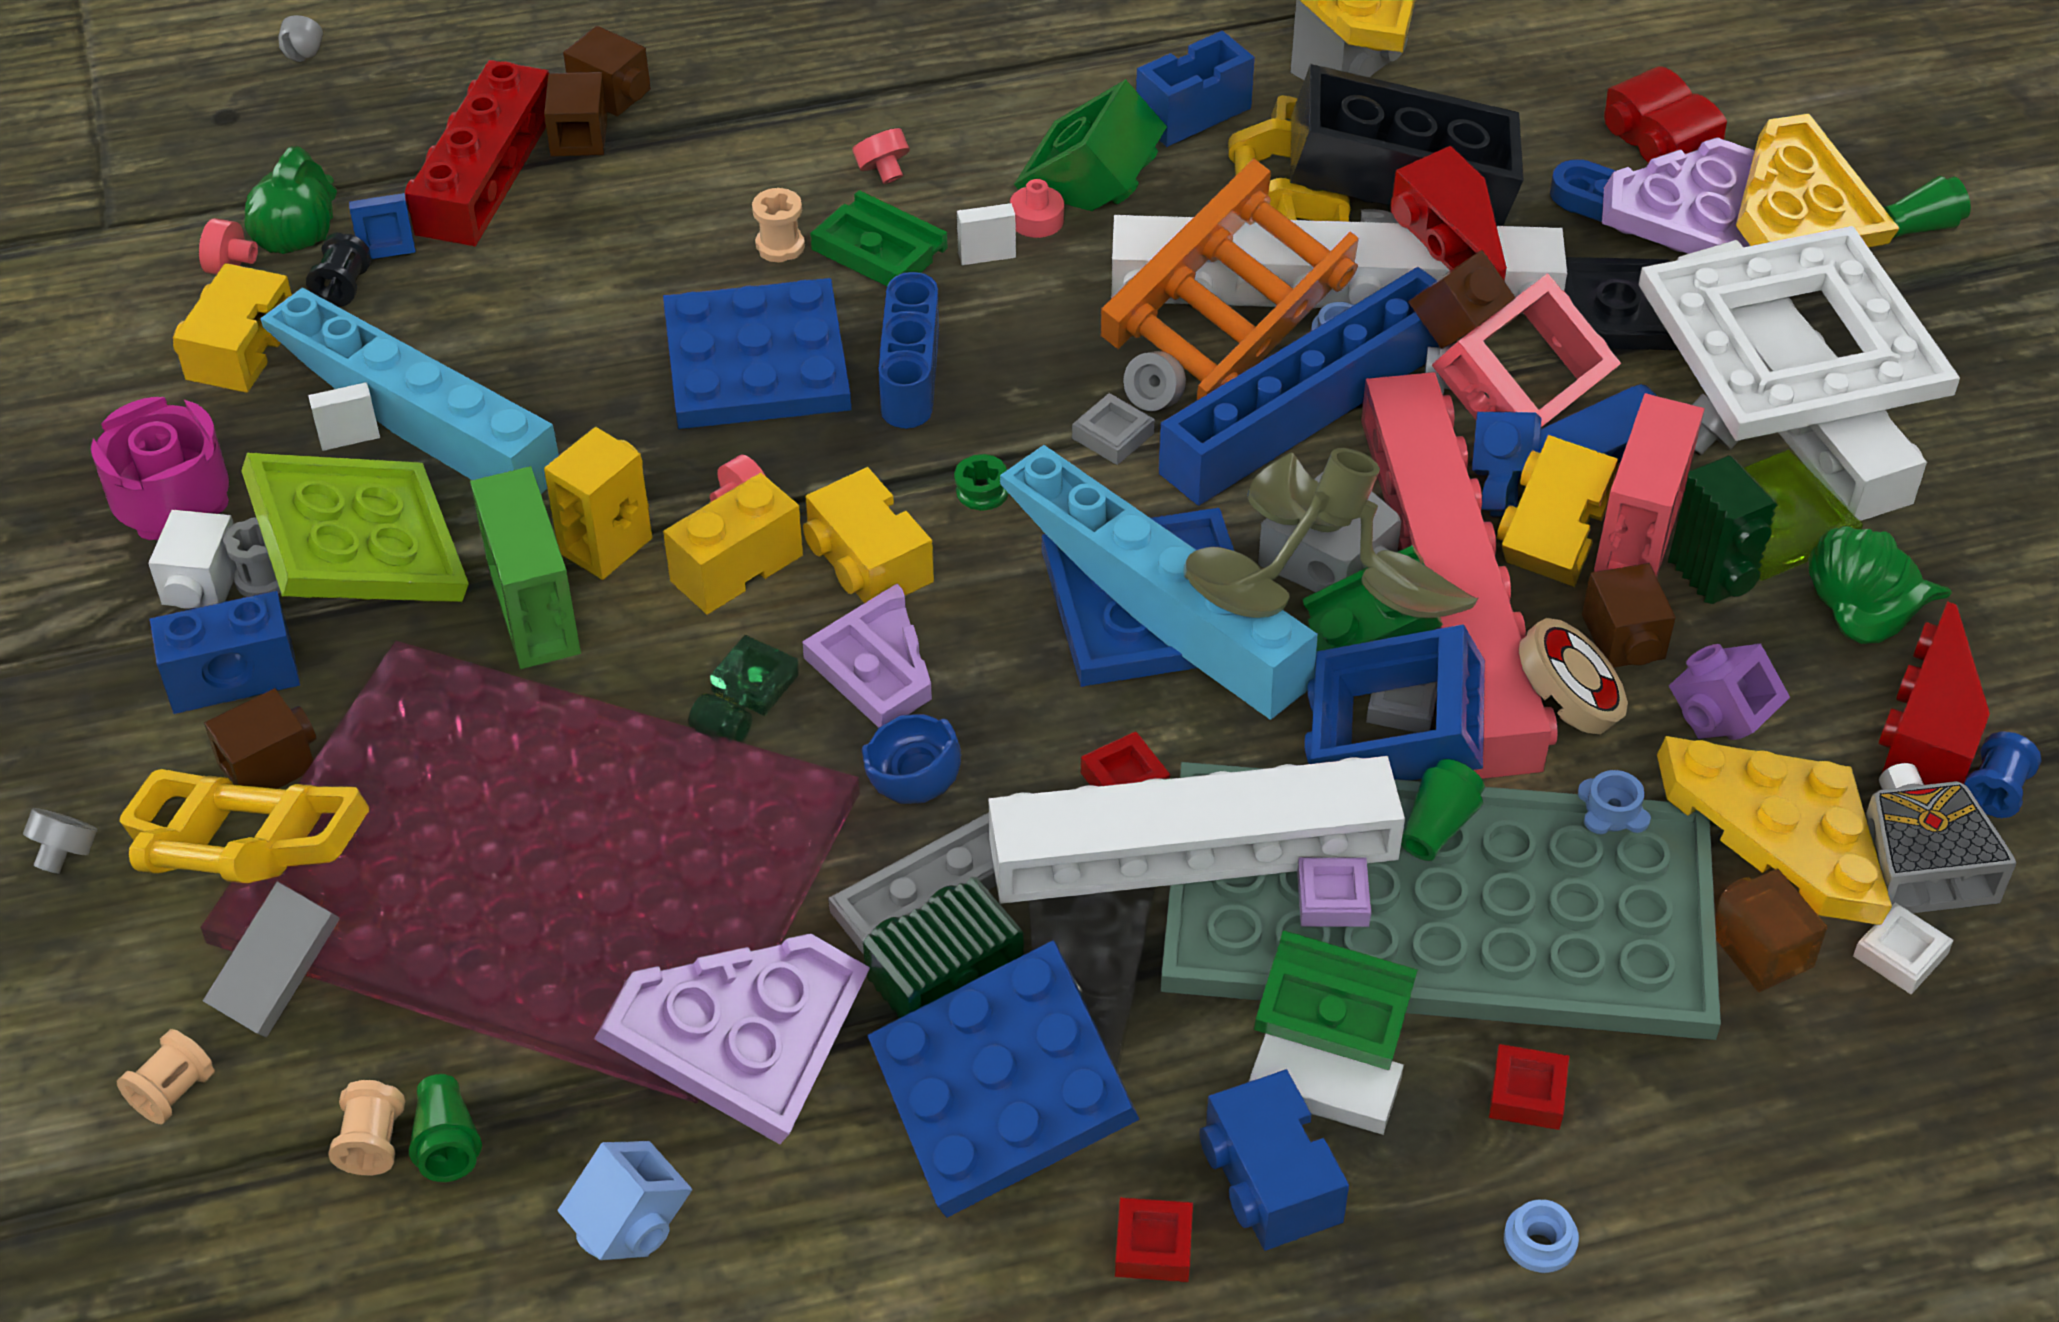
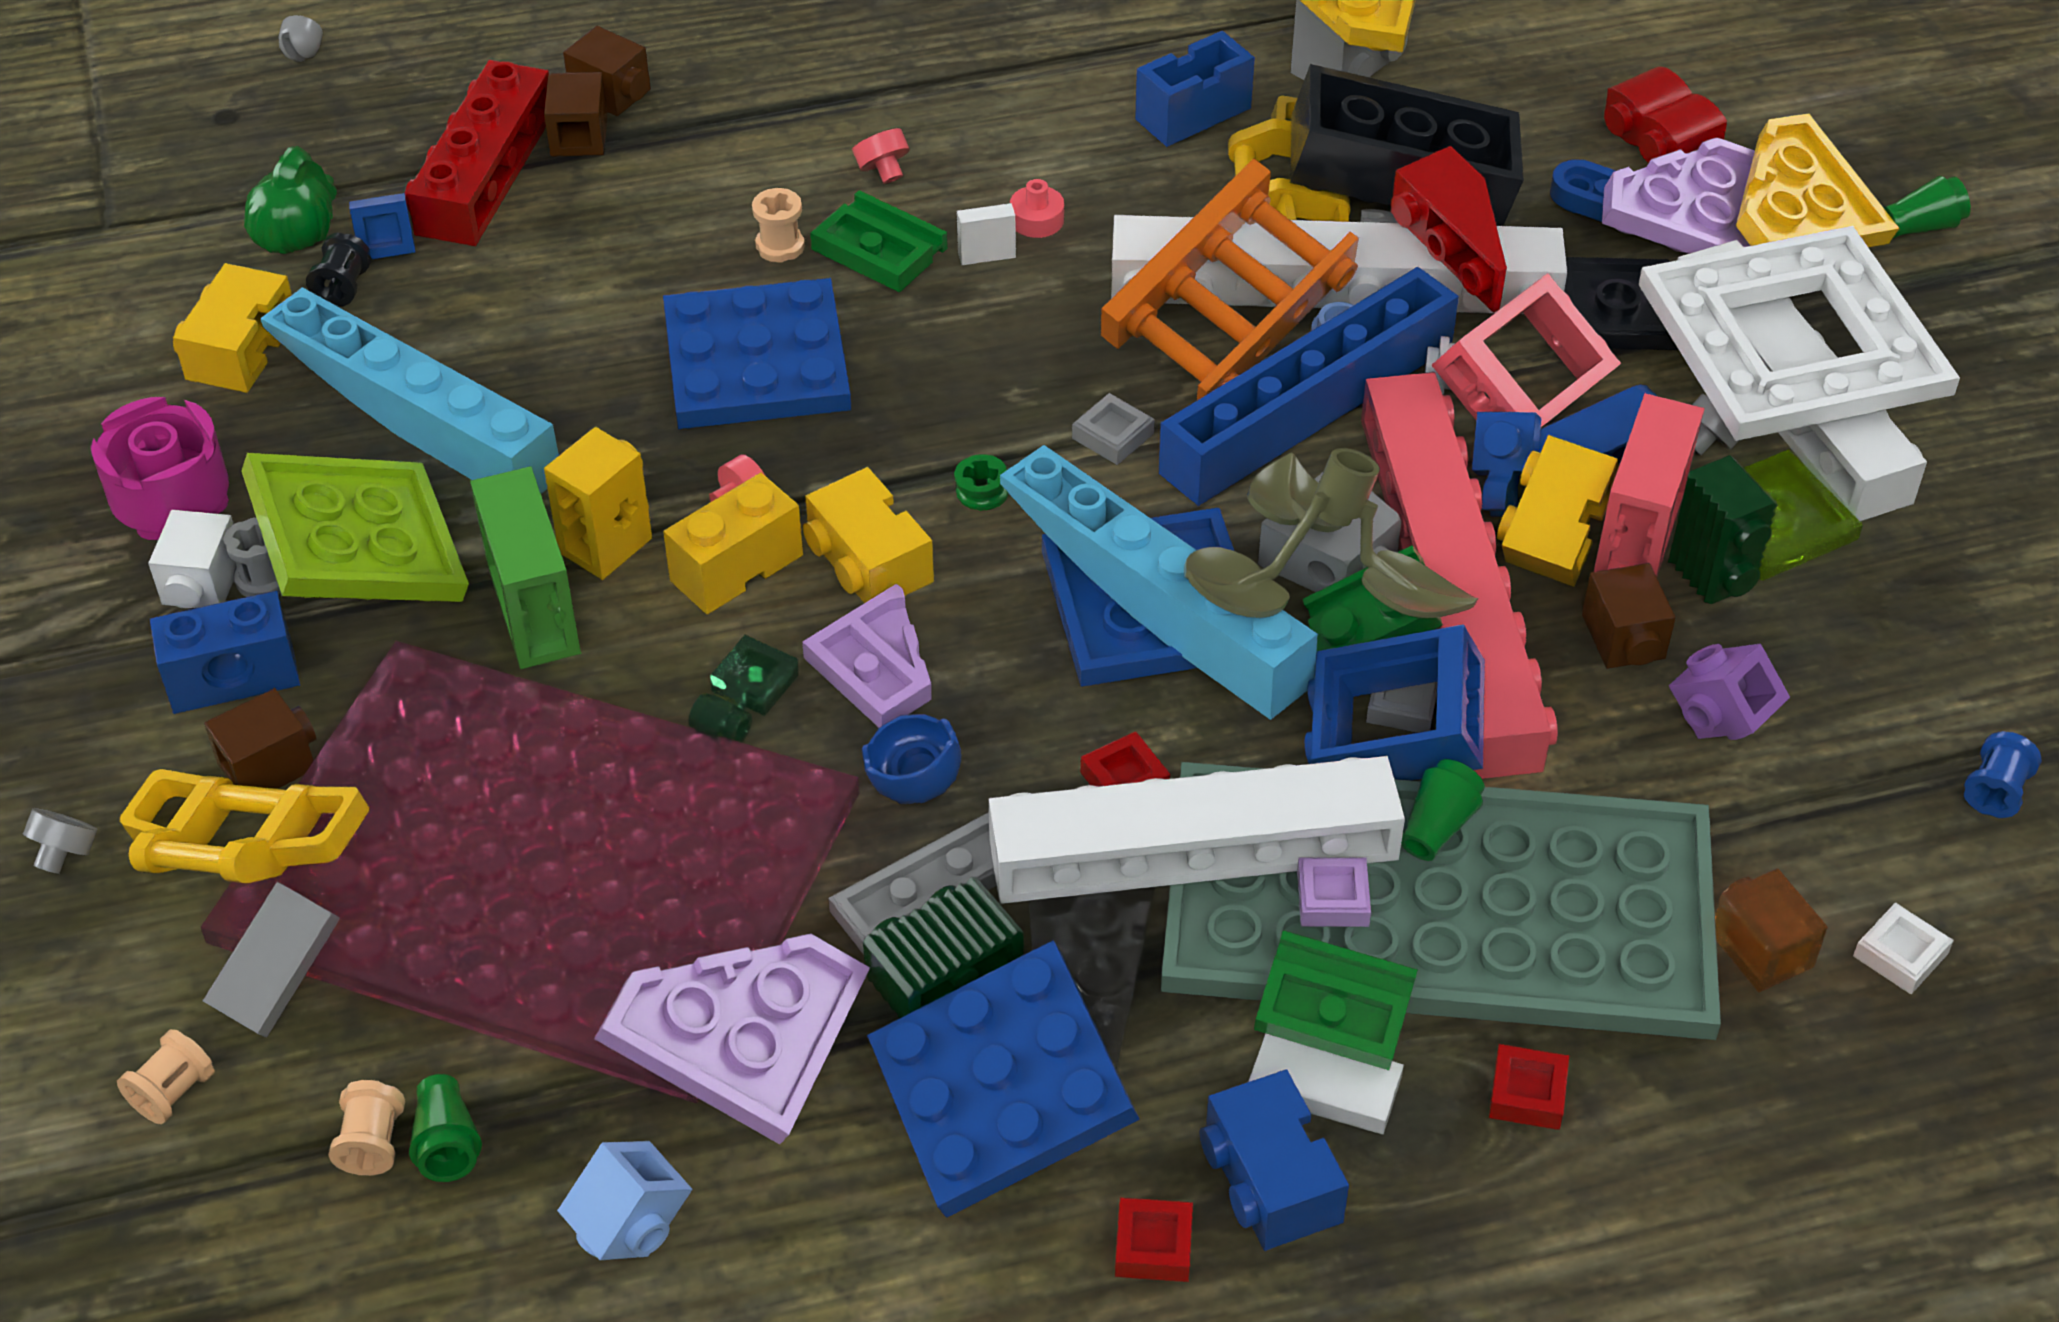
coral tile [199,218,258,275] -> none
white tile [308,382,380,451] -> none
blue beam [878,272,939,429] -> none
green slope [1014,79,1167,211] -> none
light grey tile [1123,351,1186,411] -> none
reddish brown brick [1408,250,1516,349] -> none
light blue plate [1504,1200,1579,1273] -> none
tan tile [1519,618,1628,735] -> none
medium blue plate [1578,770,1651,834] -> none
yellow plate [1657,736,1892,925] -> none
green hair [1808,526,1952,644] -> none
torso [1865,763,2016,913] -> none
red slope [1878,601,1990,785] -> none

